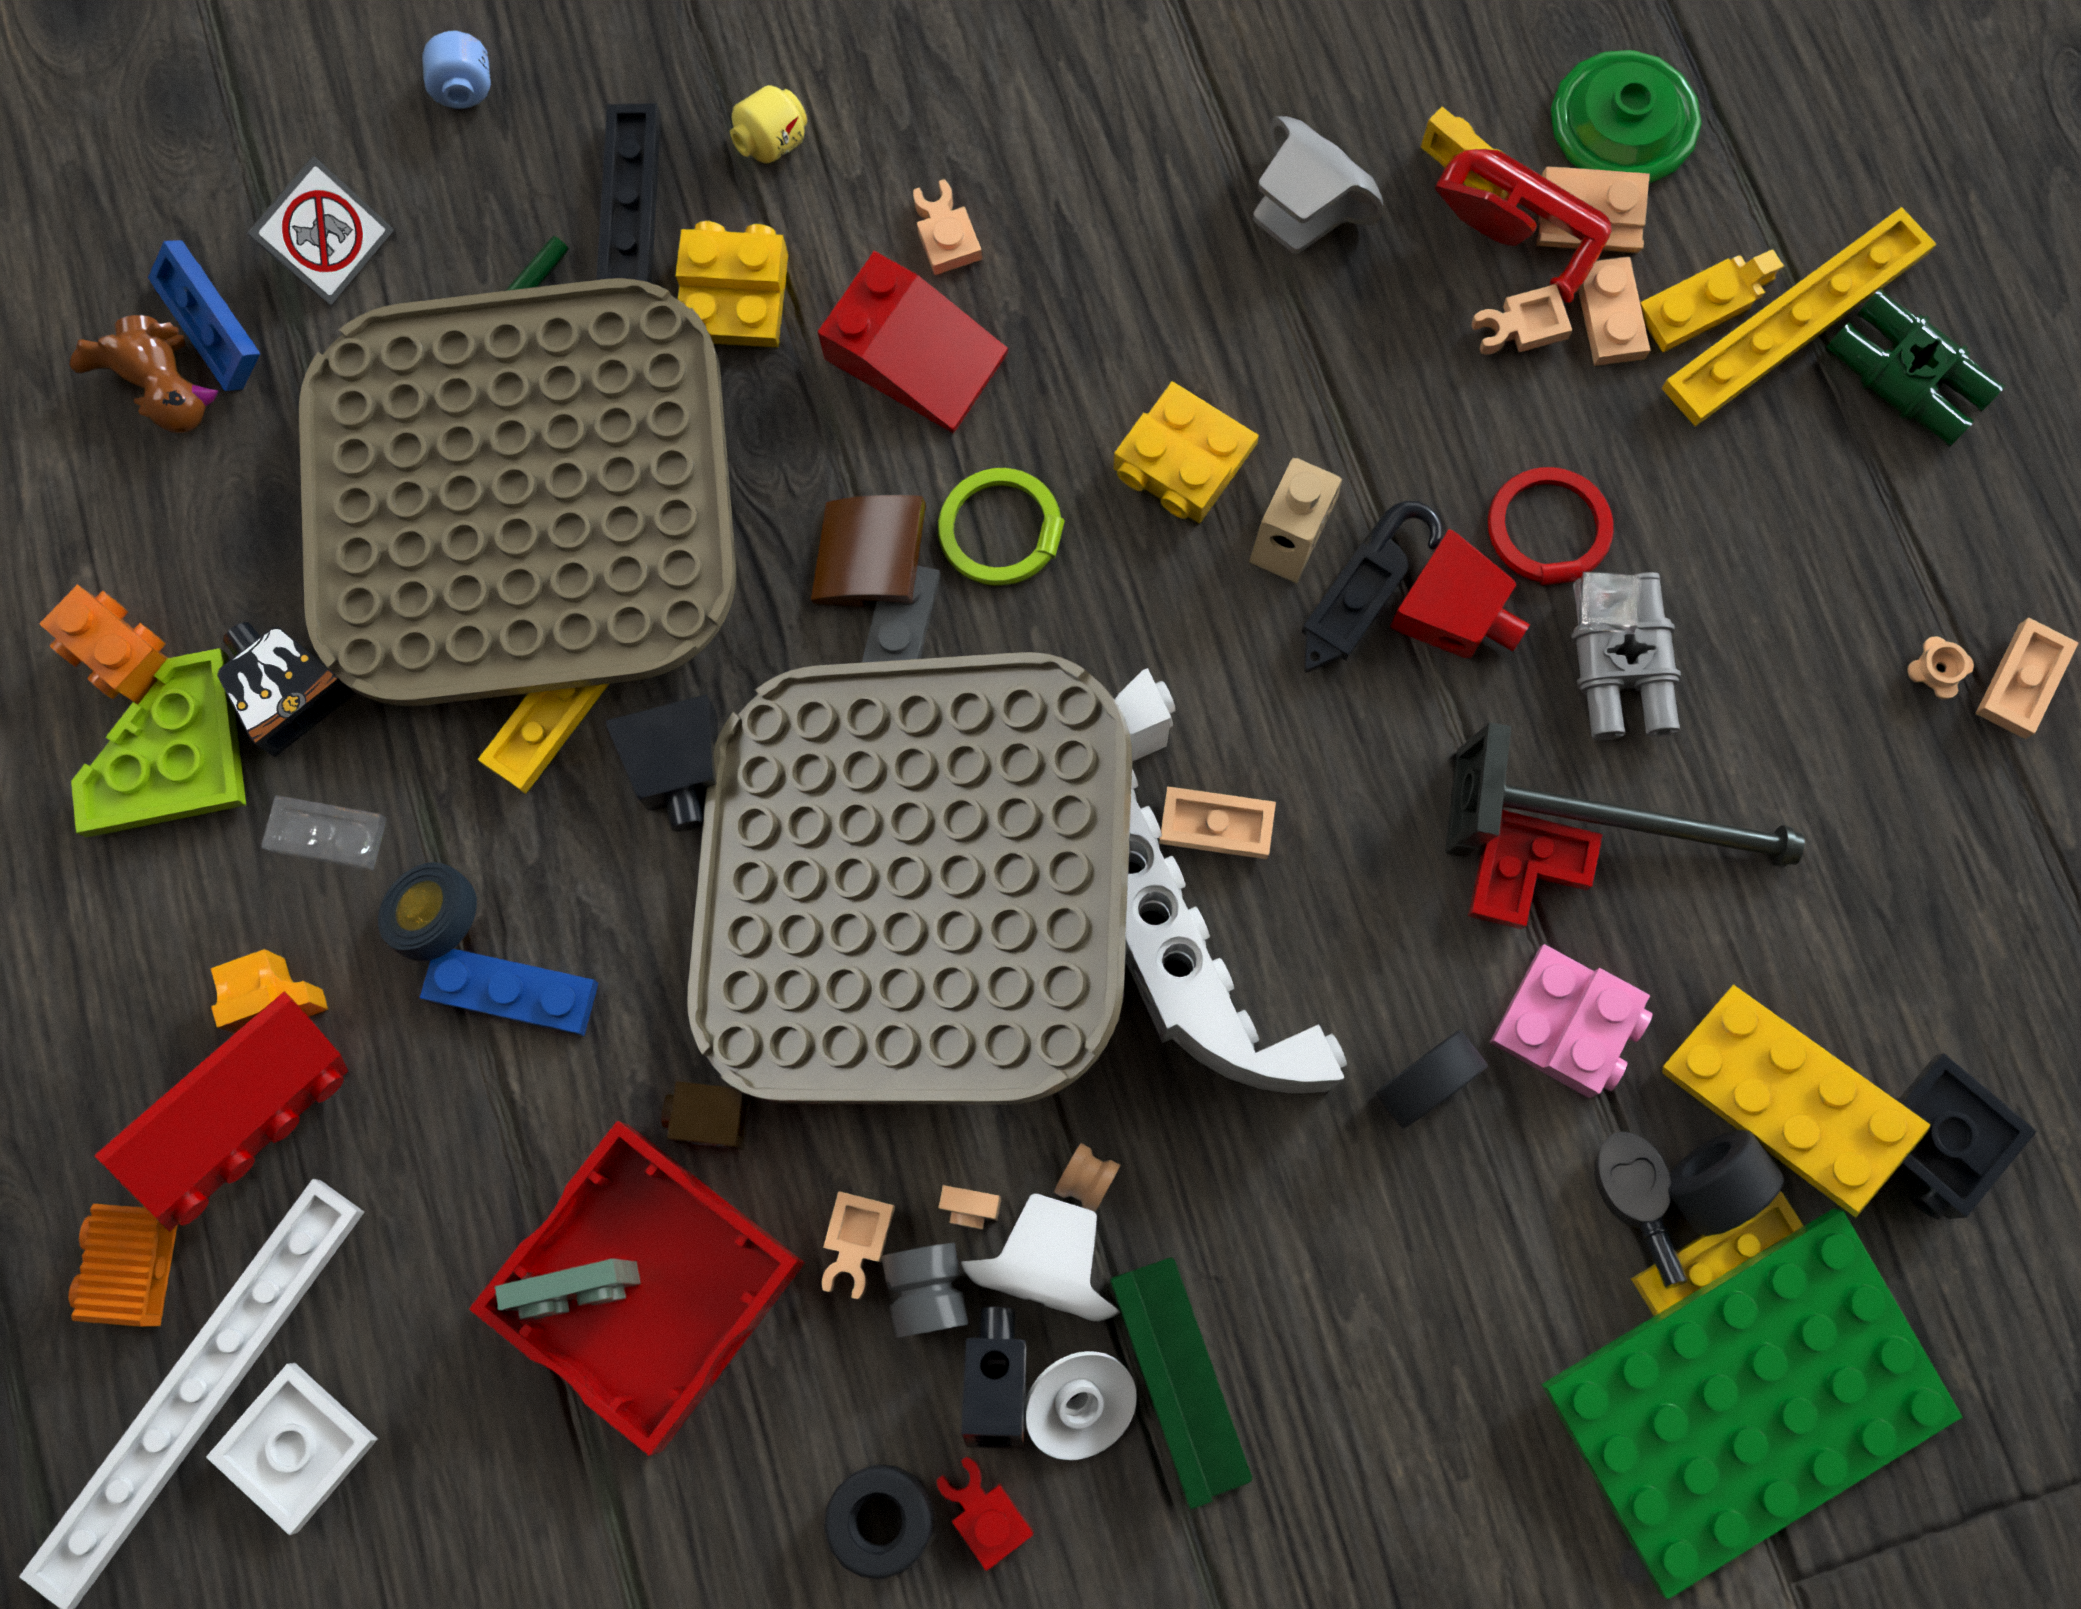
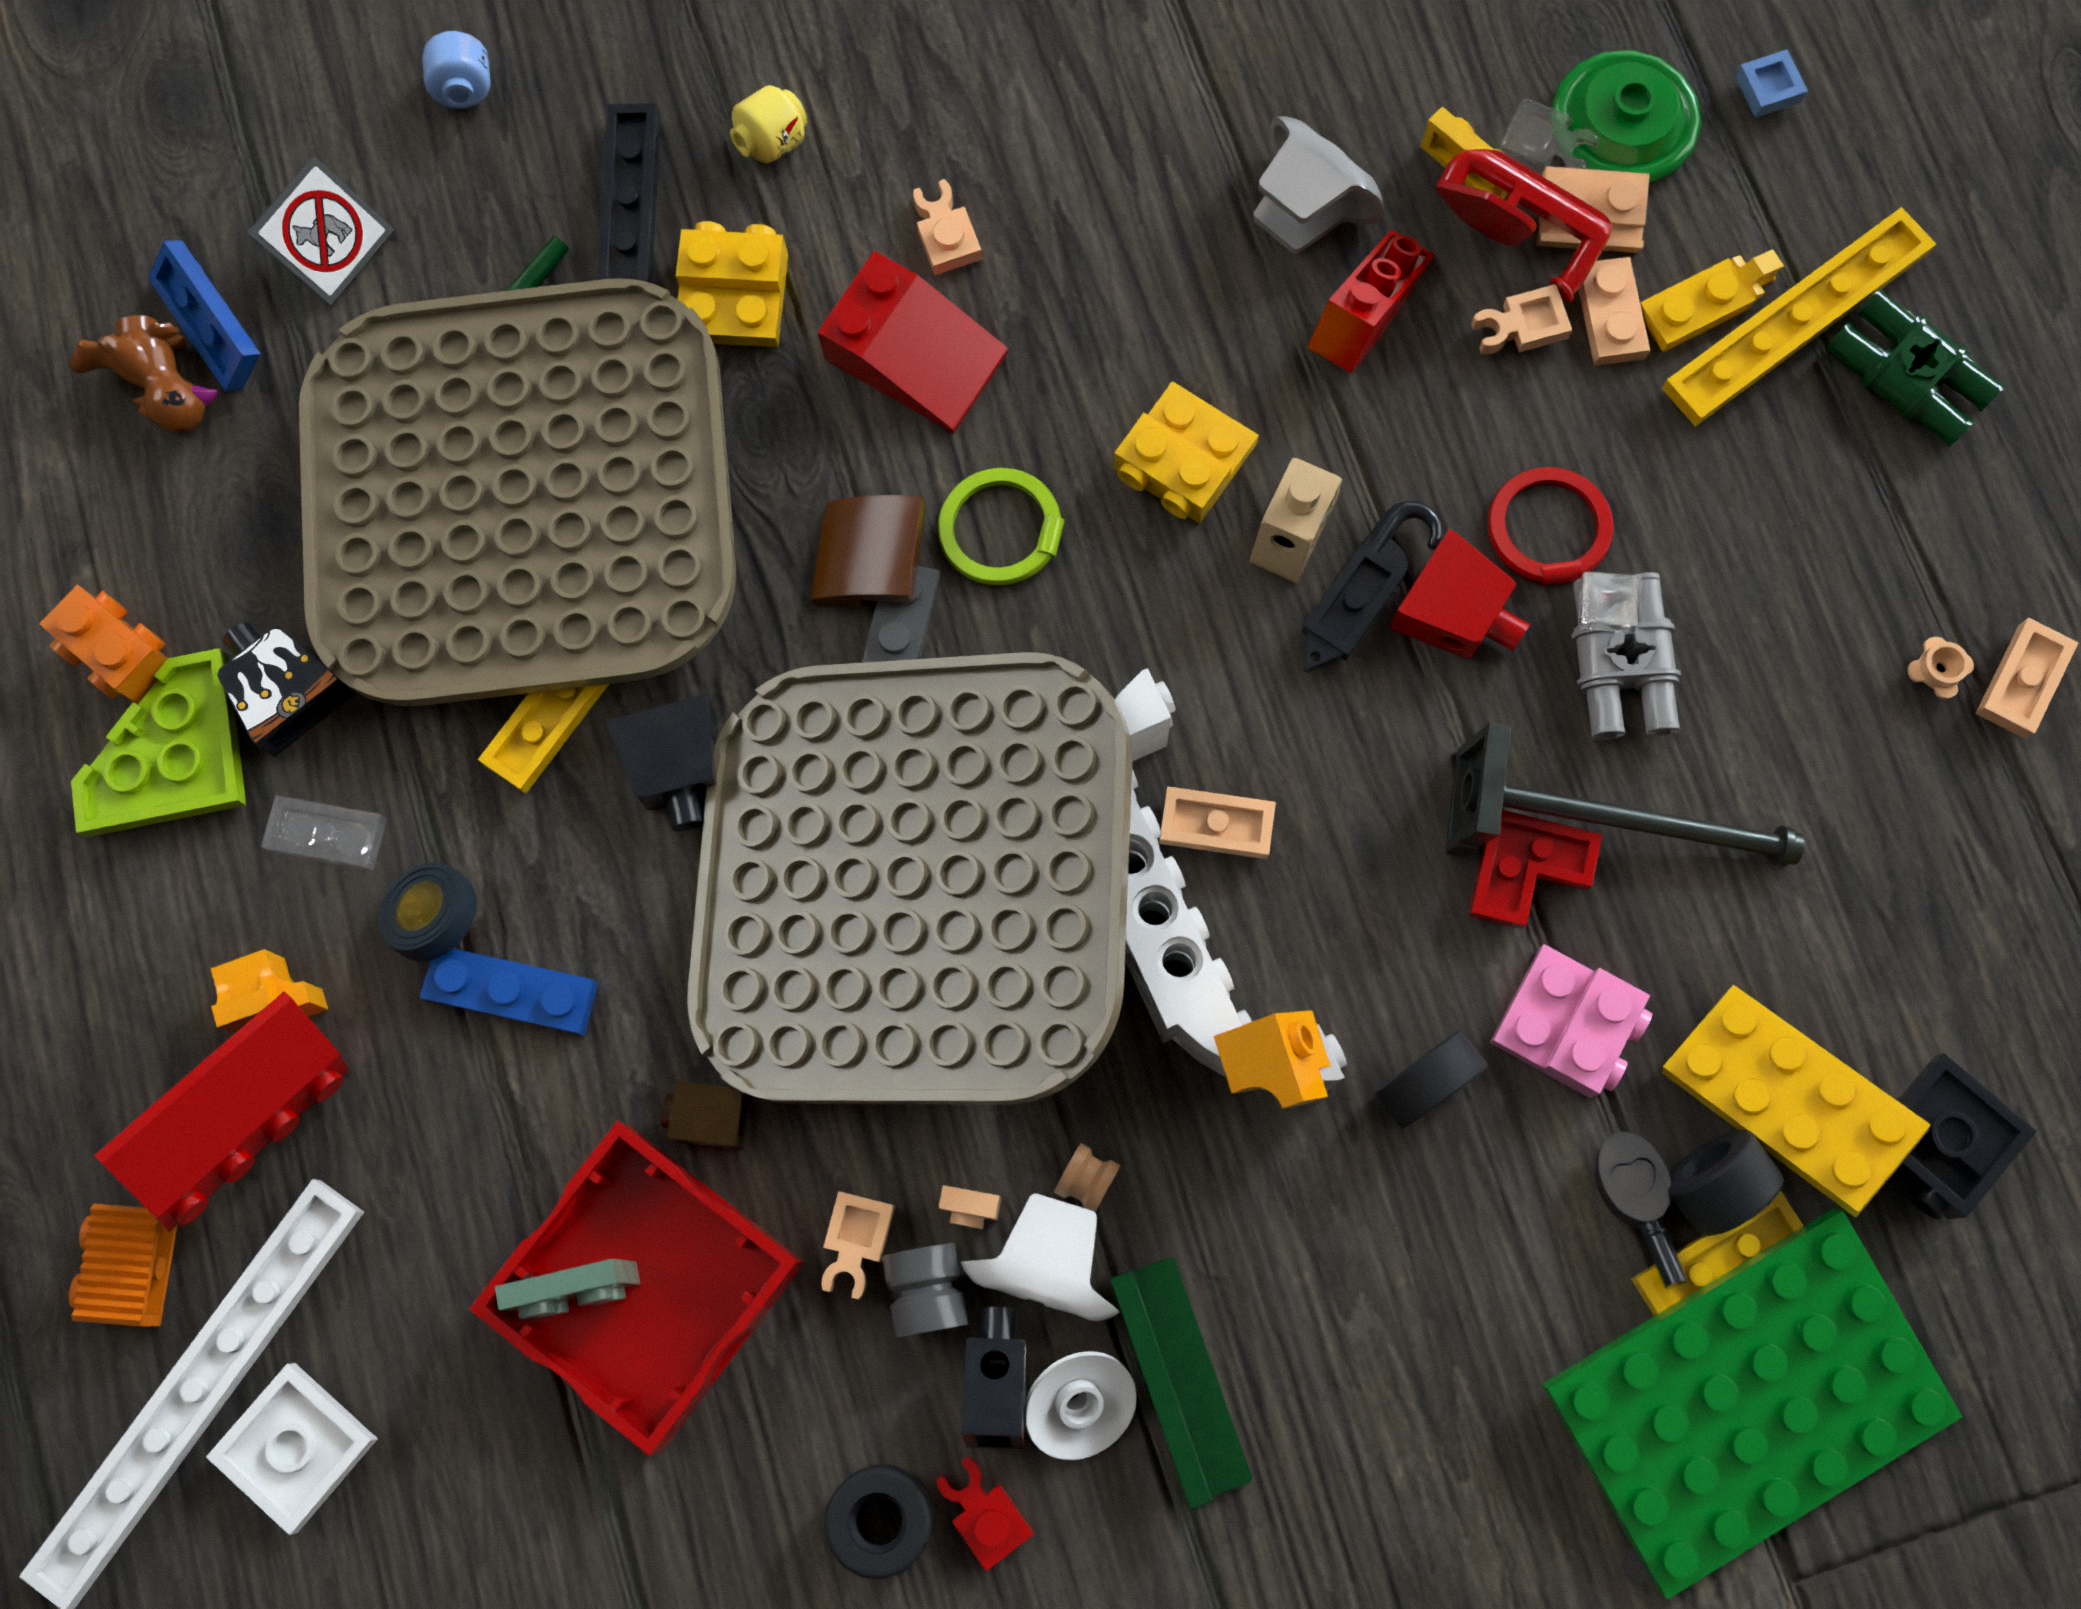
none -> light orange brick [1213,1010,1331,1108]
none -> red slope [1307,229,1435,373]
none -> clear plate [1500,97,1600,169]
none -> medium blue plate [1735,49,1808,118]

